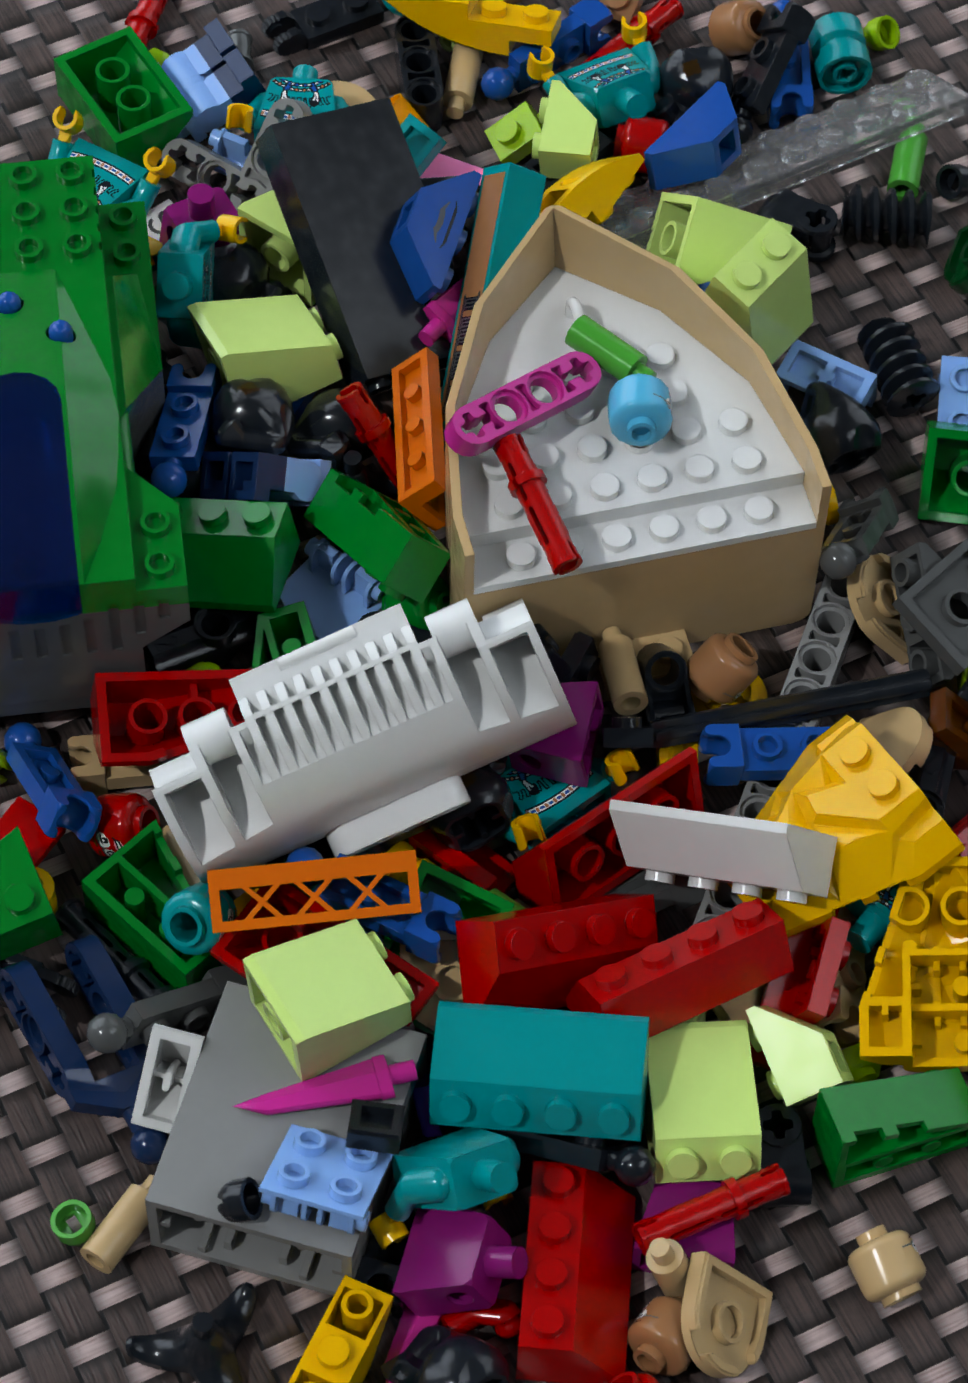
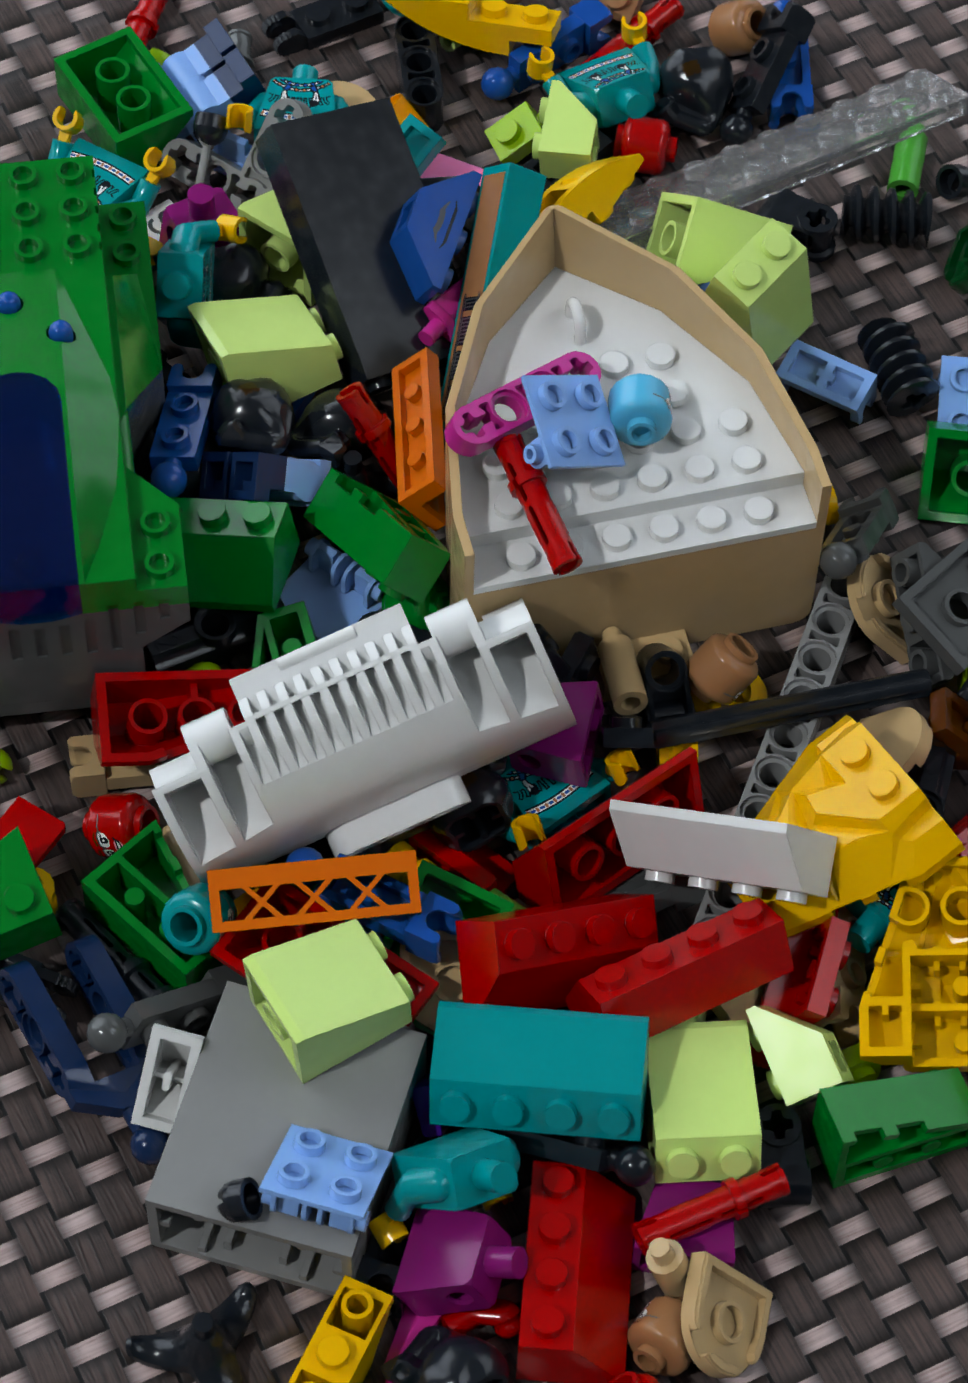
blue plate [4,722,102,842] -> none
bright green hinge [50,1199,96,1247] -> none
tan cylinder [80,1174,154,1274] -> none
dark pink bar [233,1054,418,1115] -> none
black tile [345,1099,406,1155] -> none
tan cylinder [443,43,484,119] -> none
bright green cylinder [565,315,657,380] -> none
blue slope [644,81,742,190] -> none
blue plate [698,724,831,786] -> none
black piece [799,381,882,476] -> none
teal wheel [808,12,873,94] -> none
tan head [848,1224,926,1308] -> none
lime hinge [863,15,900,51] -> none
none -> black hinge [193,112,228,184]
none -> light blue hinge [521,375,626,469]

